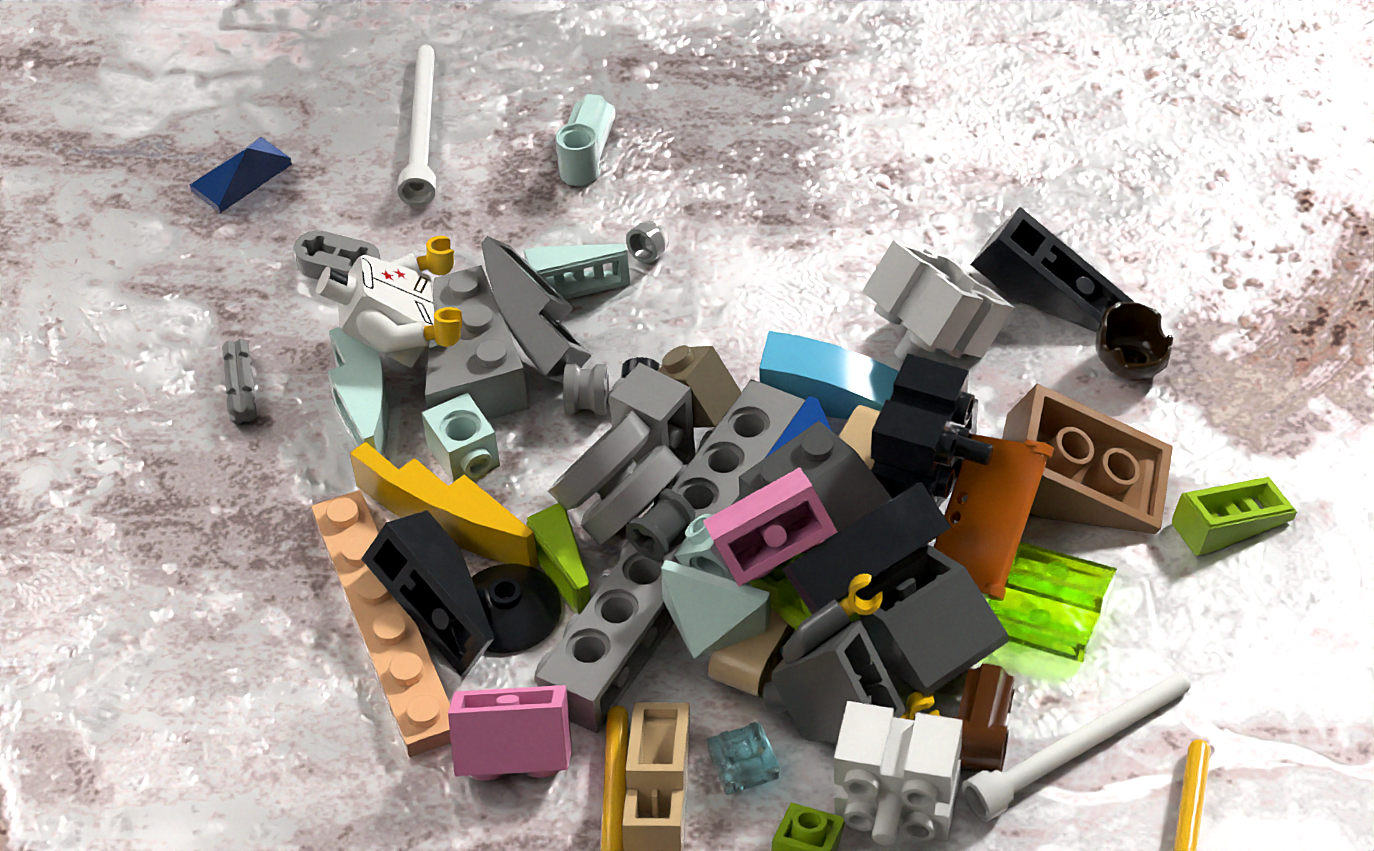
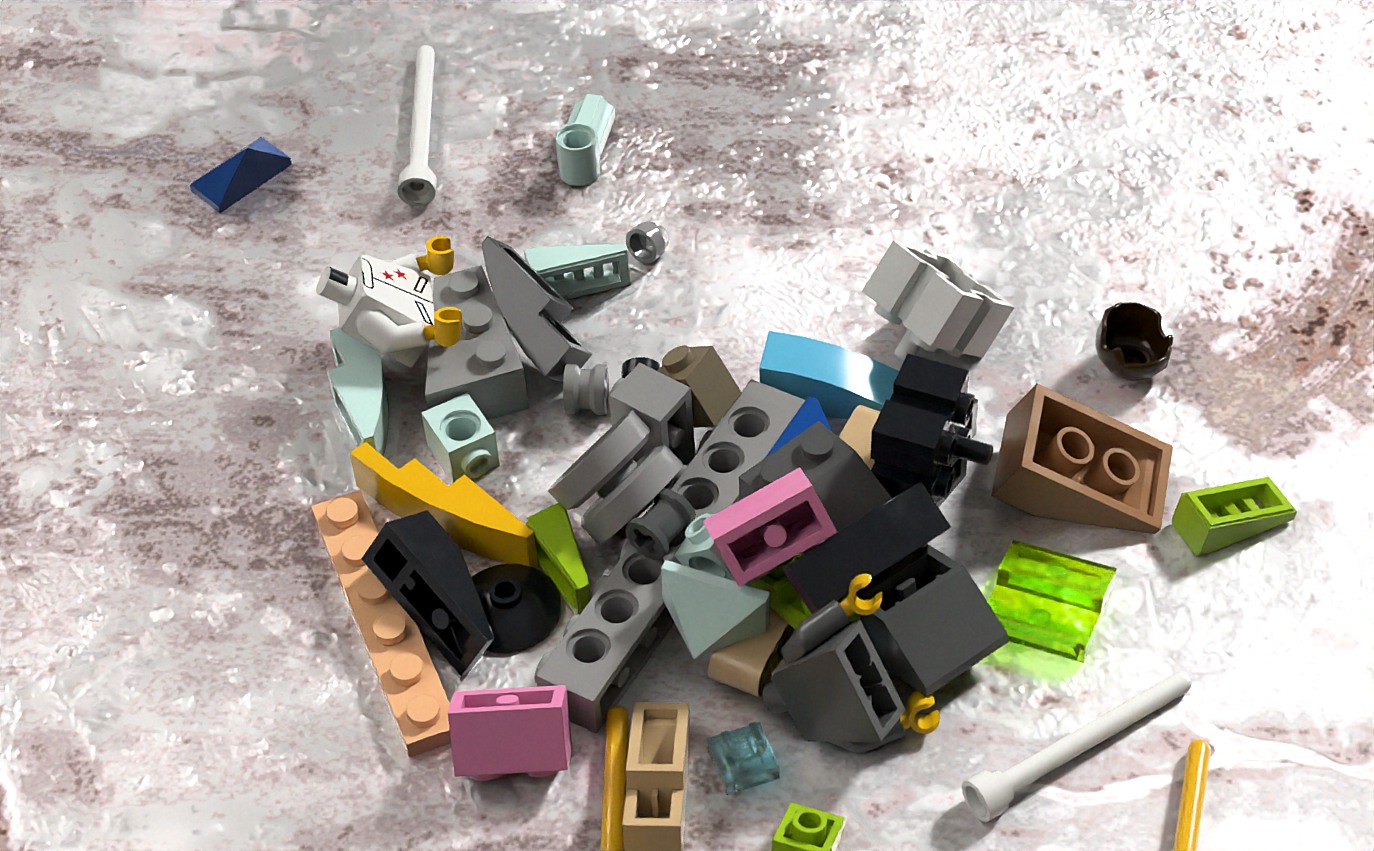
light grey axle [222,338,257,425] -> none
light grey beam [294,230,381,280] -> none
white brick [834,701,963,845] -> none
orange door [933,434,1054,601] -> none
reddish brown piece [952,663,1015,773] -> none
black slope [970,207,1134,333] -> none

